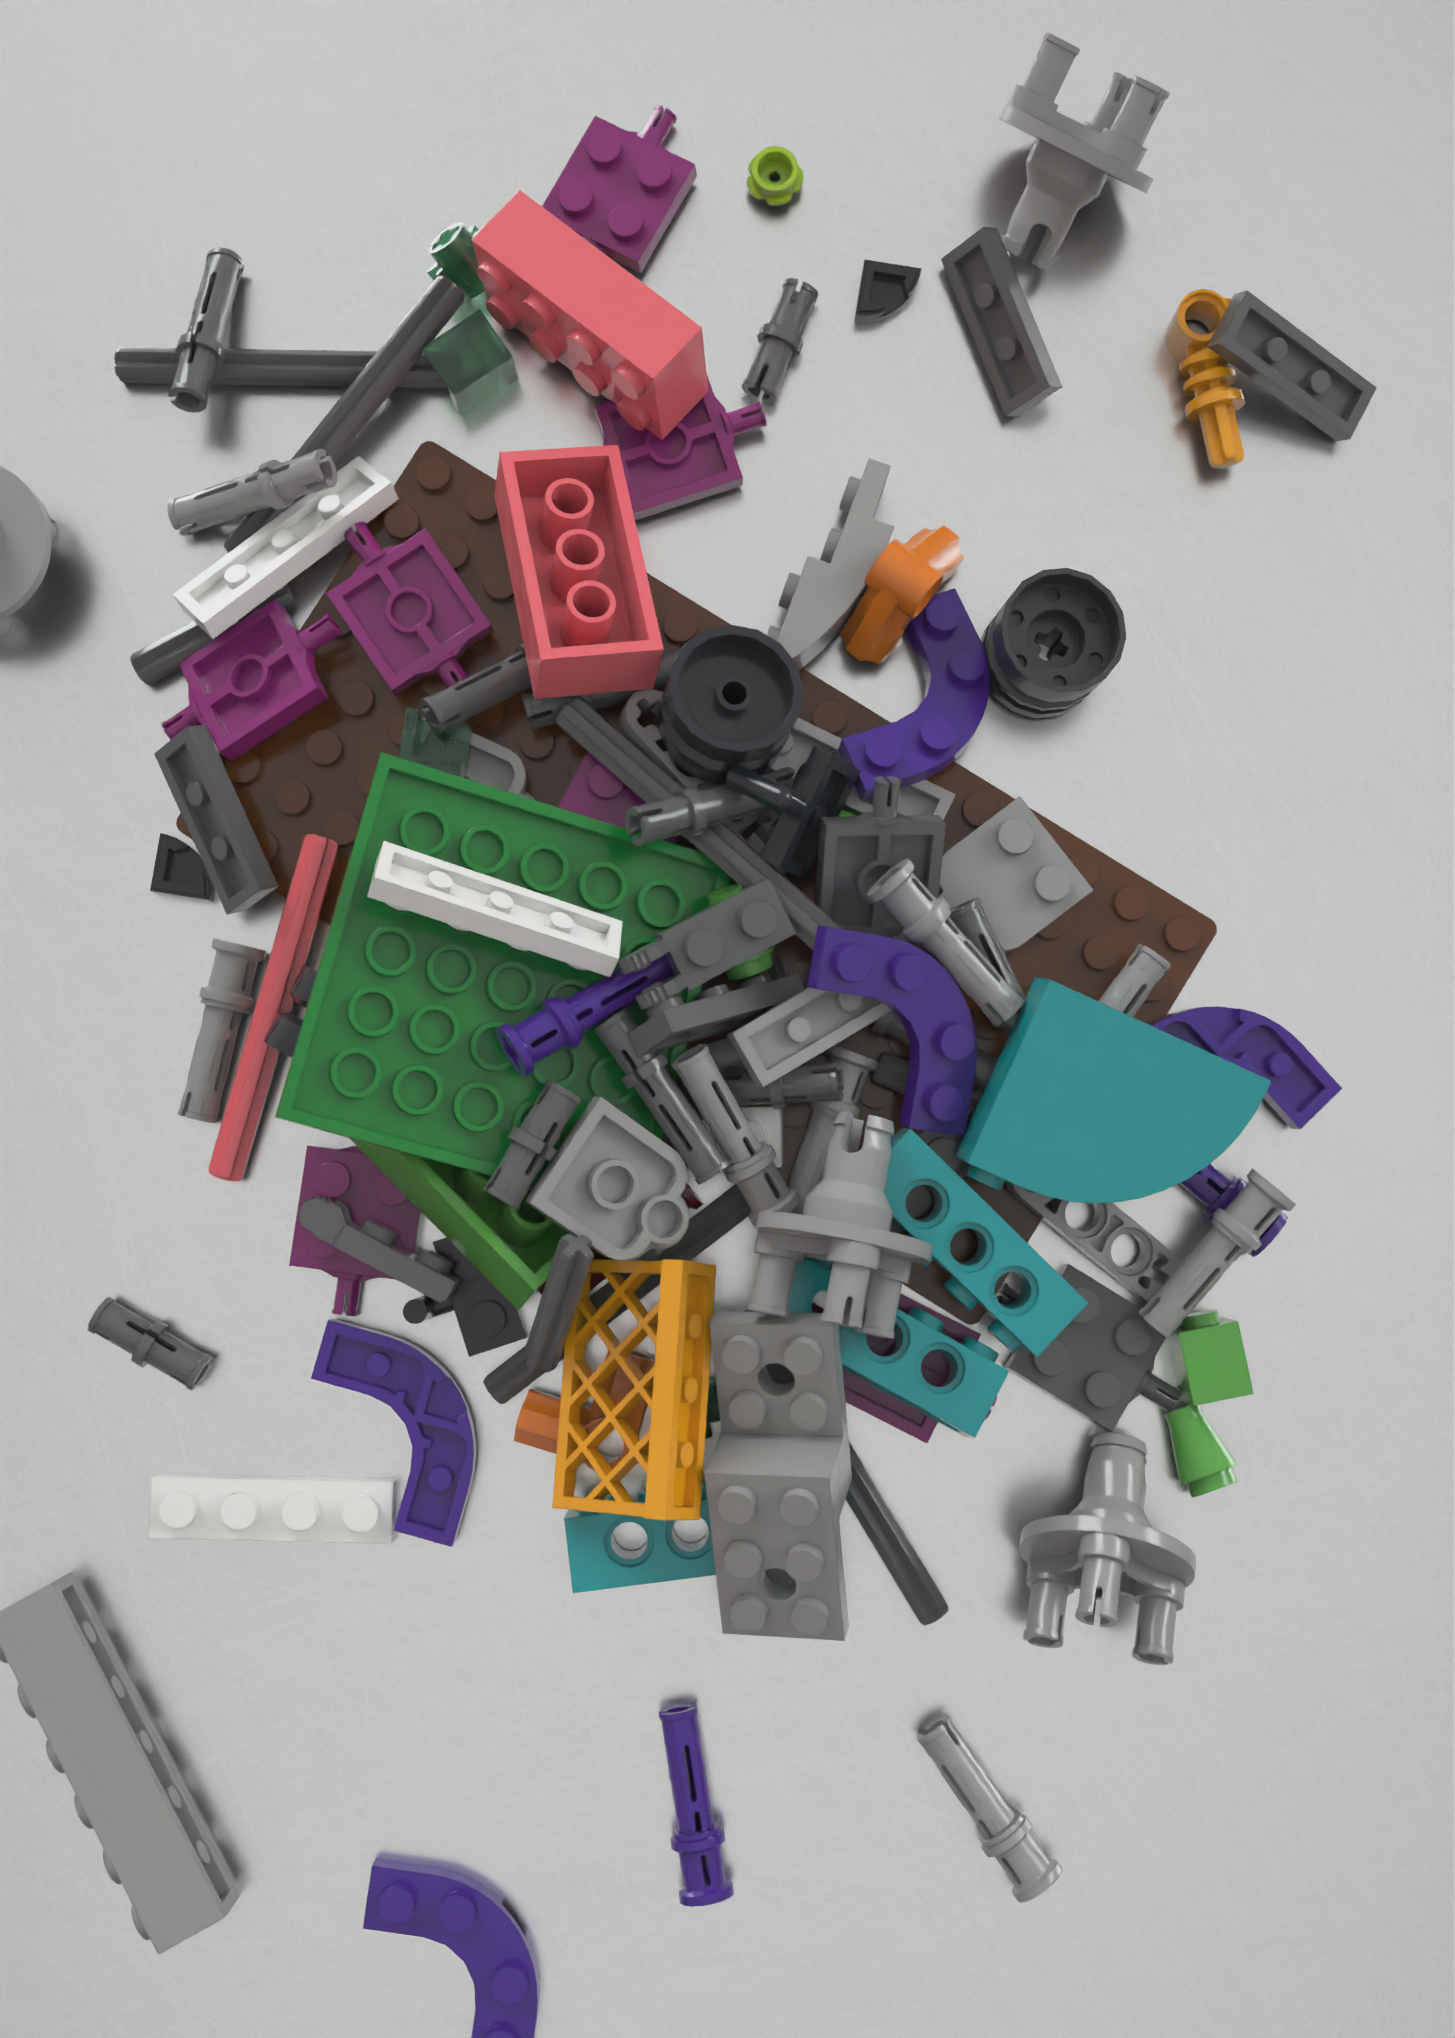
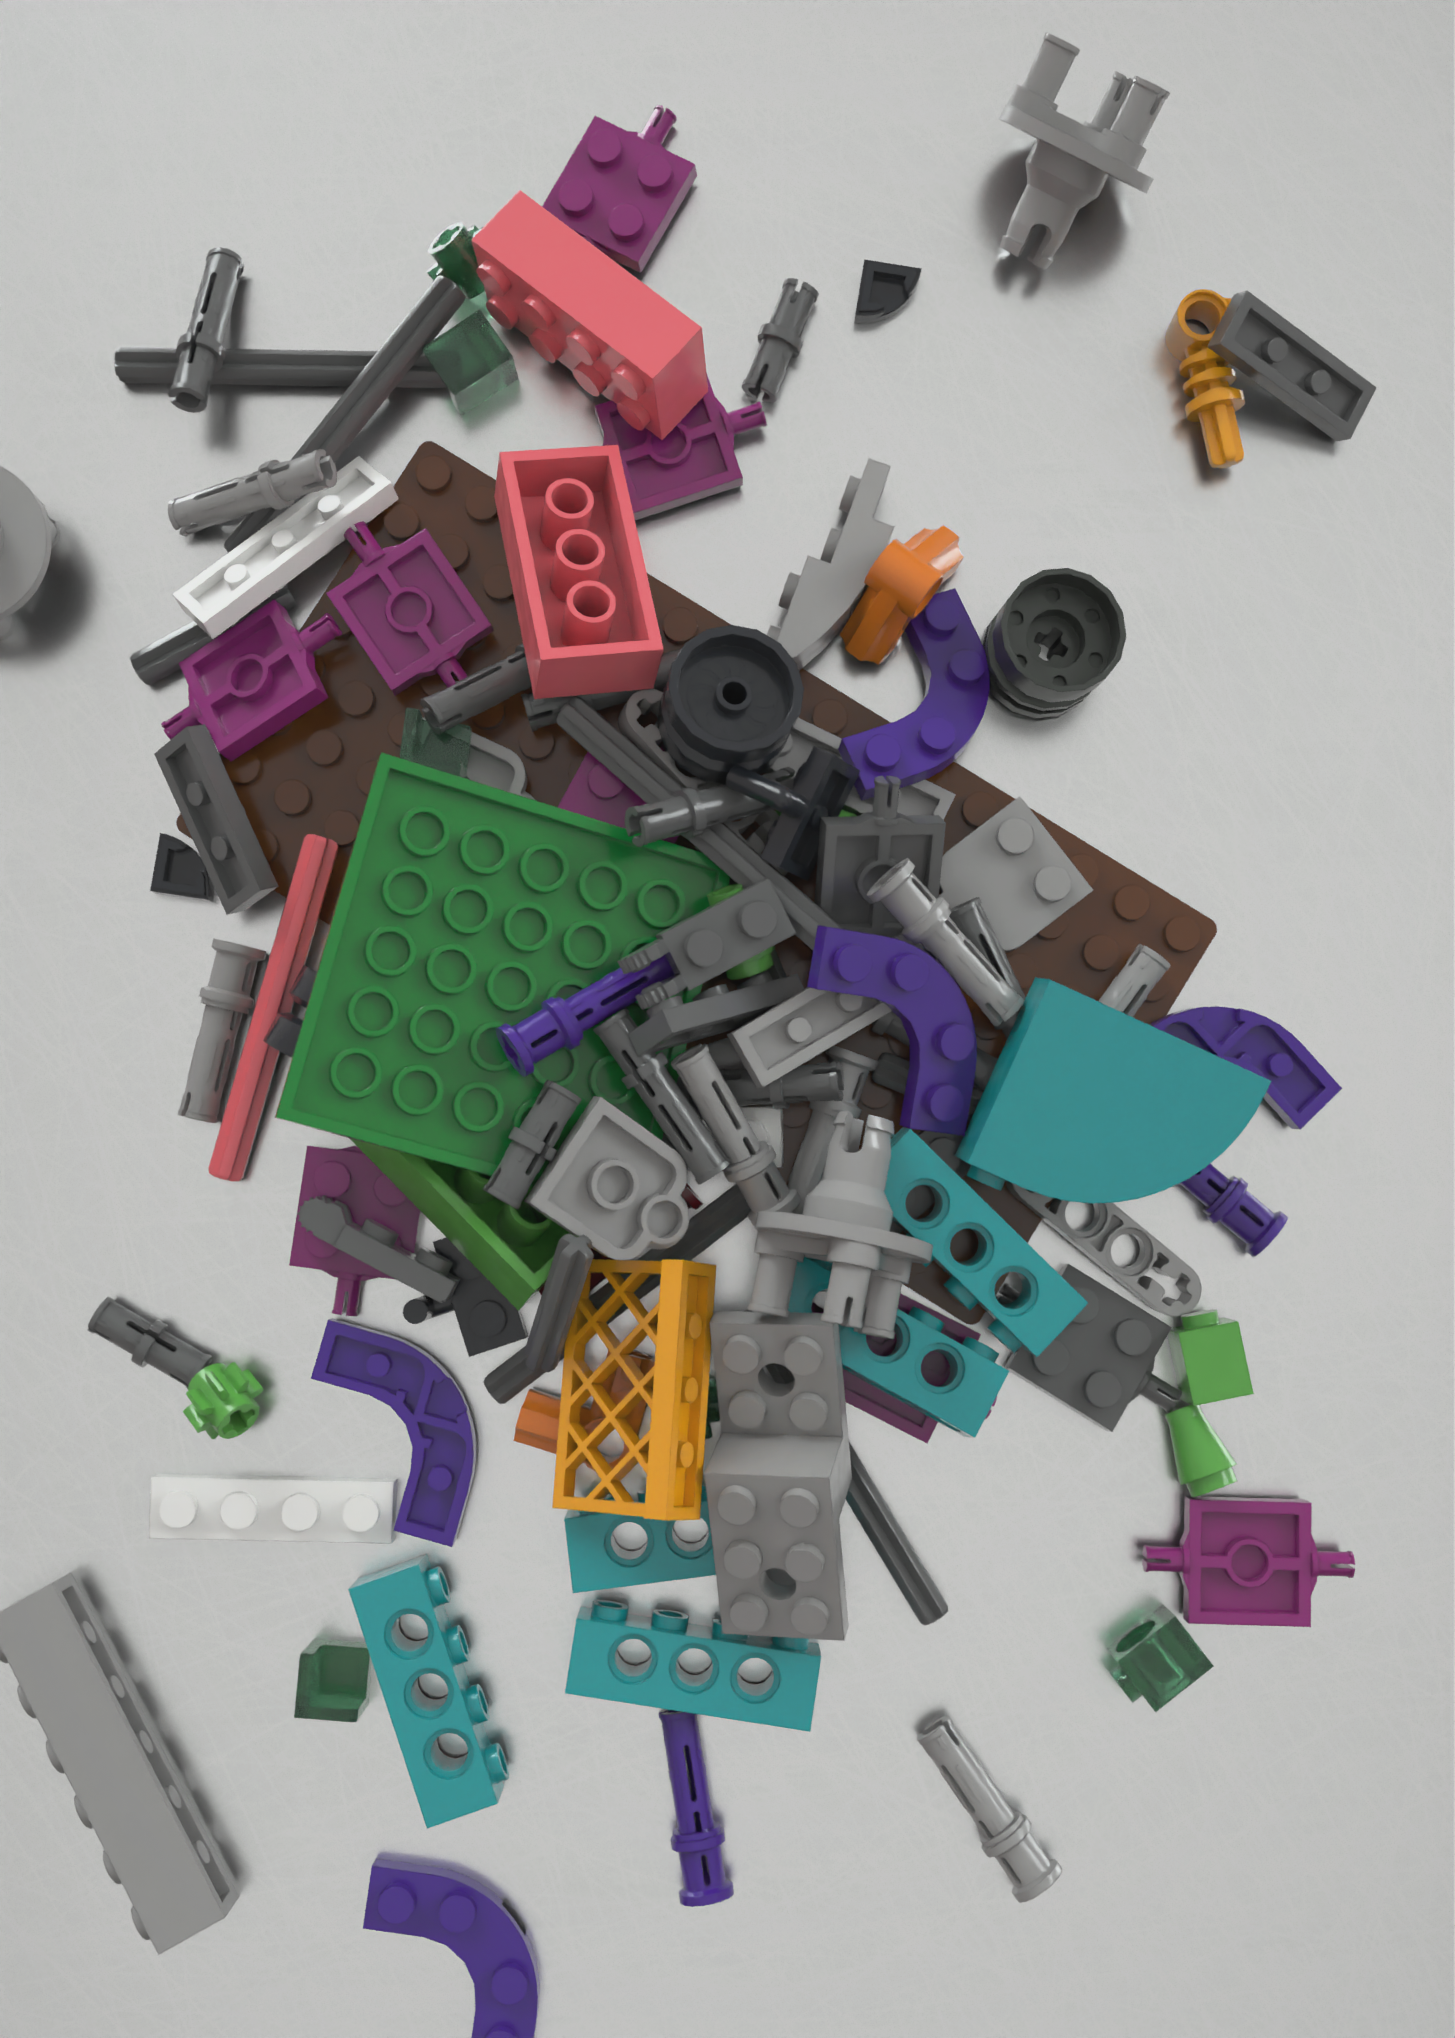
white plate [367,841,623,977] -> none
lime plate [747,146,804,206] -> none
dark grey plate [941,227,1062,416] -> none
light grey piece [1019,1433,1196,1665] -> none
light grey pin [1139,1168,1296,1338] -> none
none -> bright green gear [183,1362,263,1439]
none -> clear green panel [294,1639,372,1722]
none -> teal brick [348,1554,509,1829]
none -> teal brick [565,1600,821,1732]
none -> clear green brick [1107,1605,1214,1712]
none -> magenta plate [1142,1496,1355,1627]

